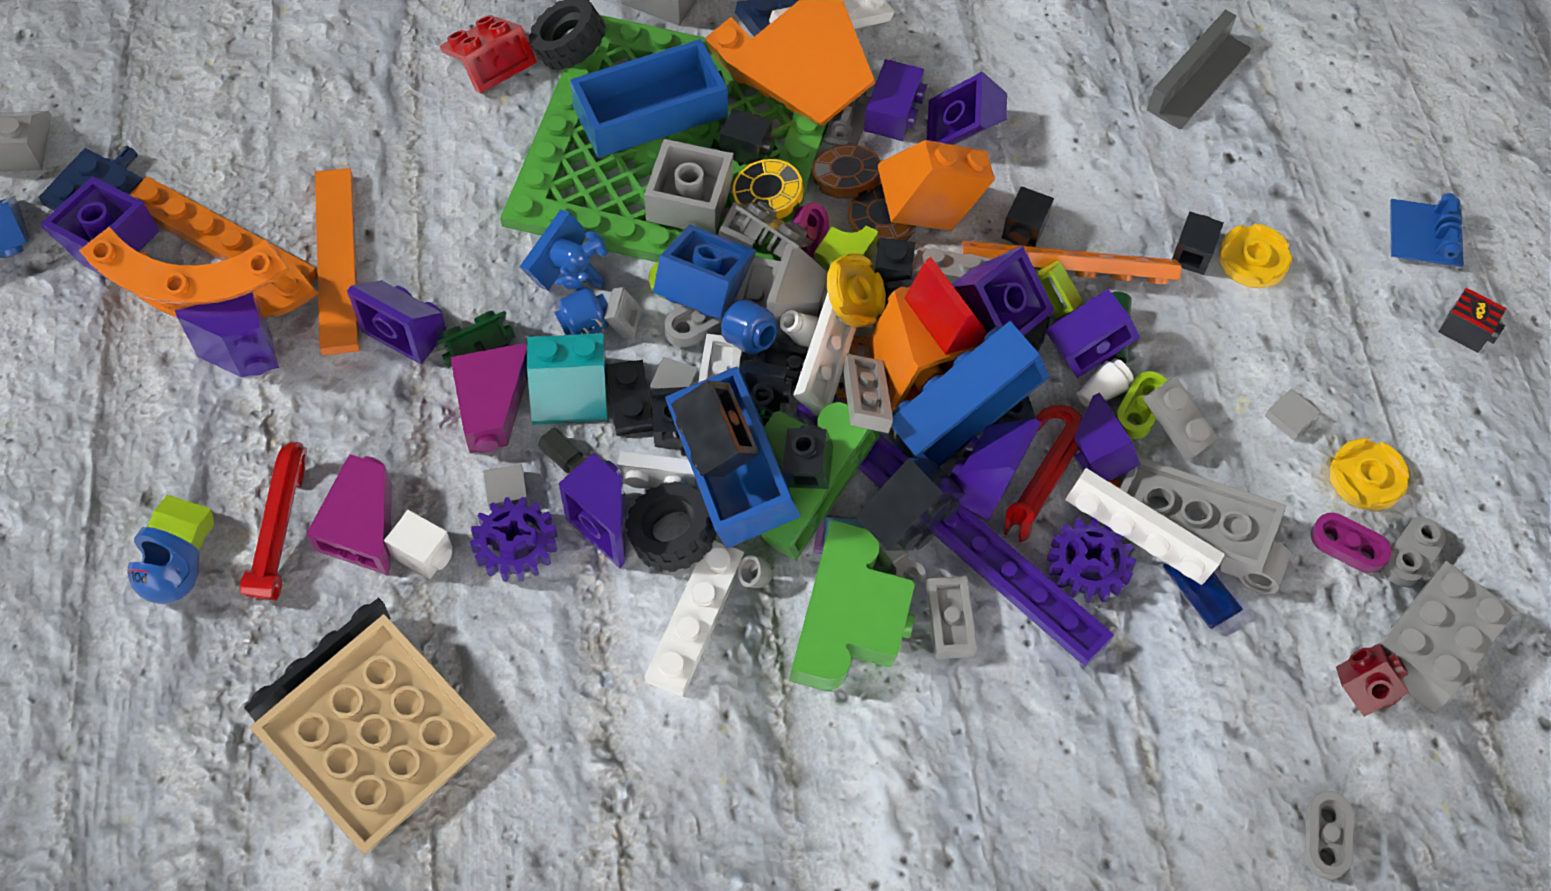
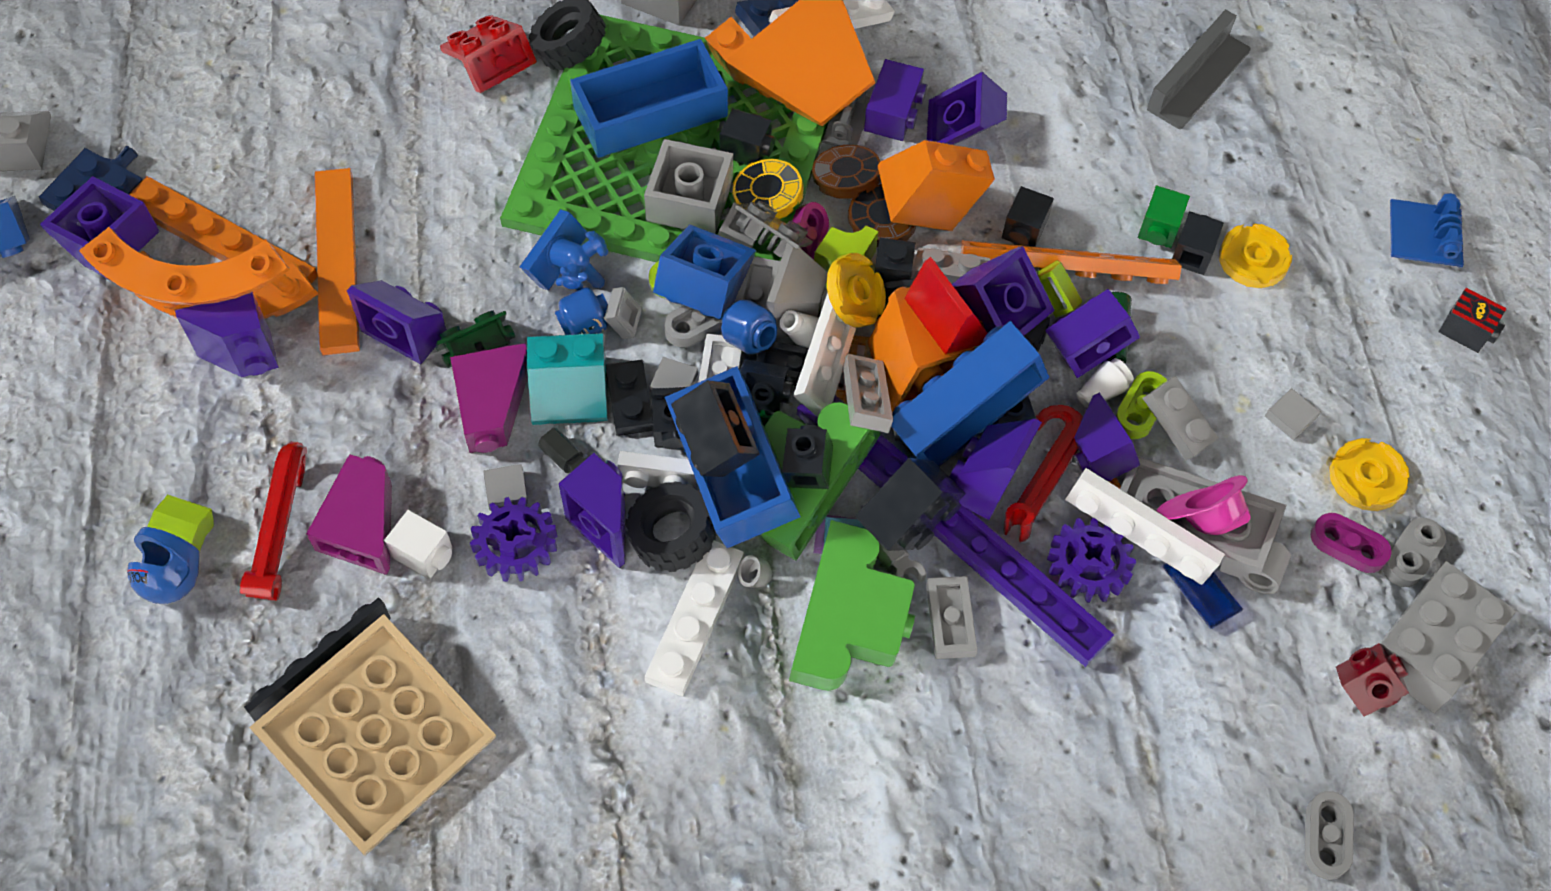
none -> green brick [1137,185,1190,249]
none -> dark pink piece [1156,475,1251,535]

